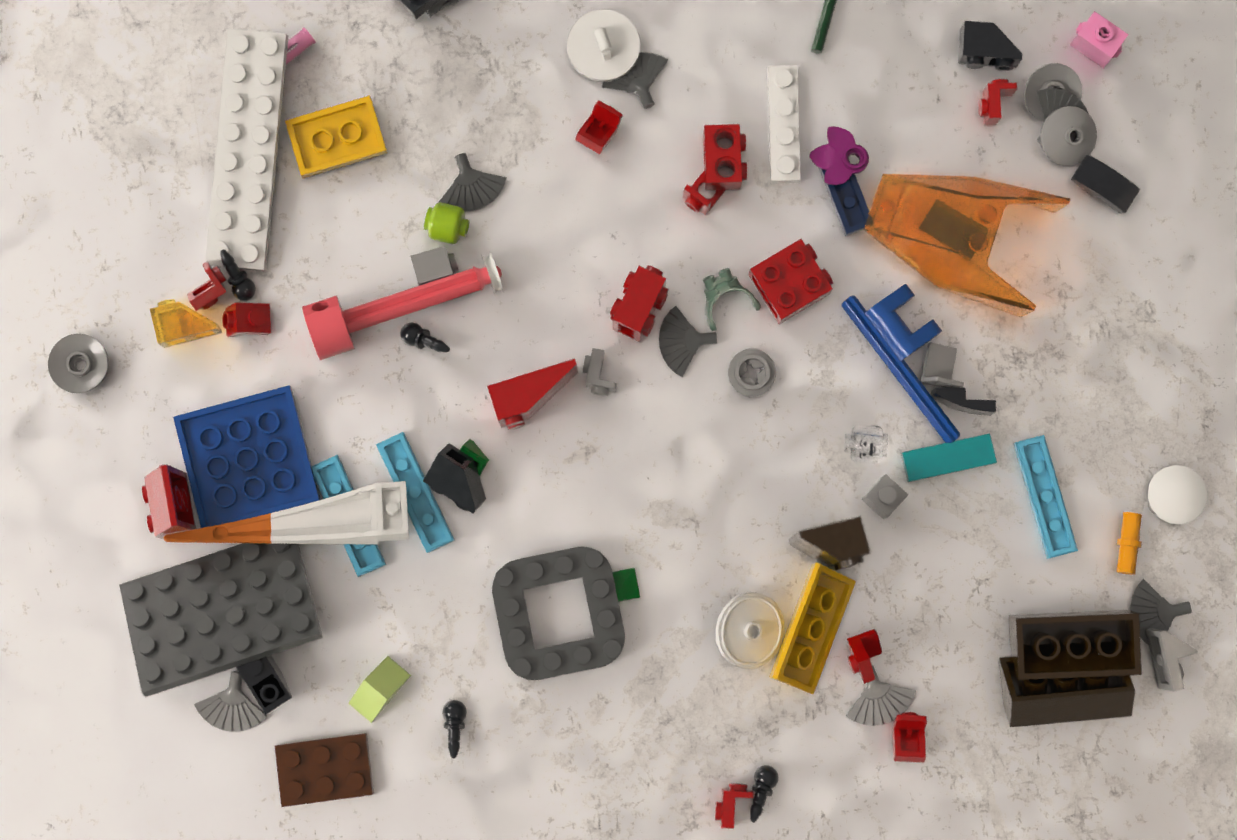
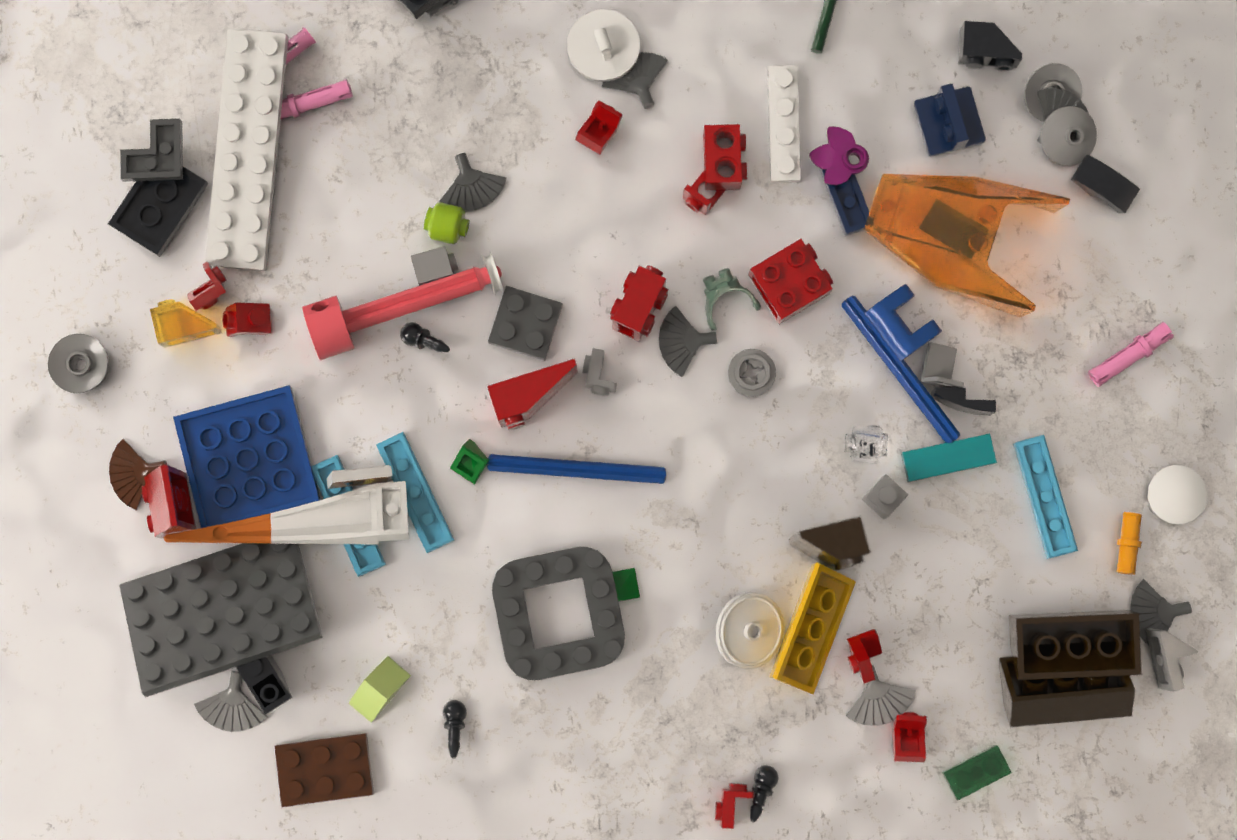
black bar [220,249,256,301] -> none
yellow plate [285,95,388,179] -> none
black slope [423,443,486,514] -> none
red bracket [979,79,1017,126] -> none
bright pink head [1070,11,1129,68] -> none
none -> black plate [108,167,209,257]
none -> reddish brown hand [109,439,167,510]
none -> dark grey plate [120,118,183,182]
none -> bright pink pin [281,79,353,119]
none -> white tile [327,465,392,489]
none -> blue axle [487,454,666,484]
none -> dark grey plate [488,286,563,361]
none -> dark blue bracket [914,83,986,157]
none -> clear green plate [942,745,1012,801]
none -> bright pink pin [1088,322,1174,387]

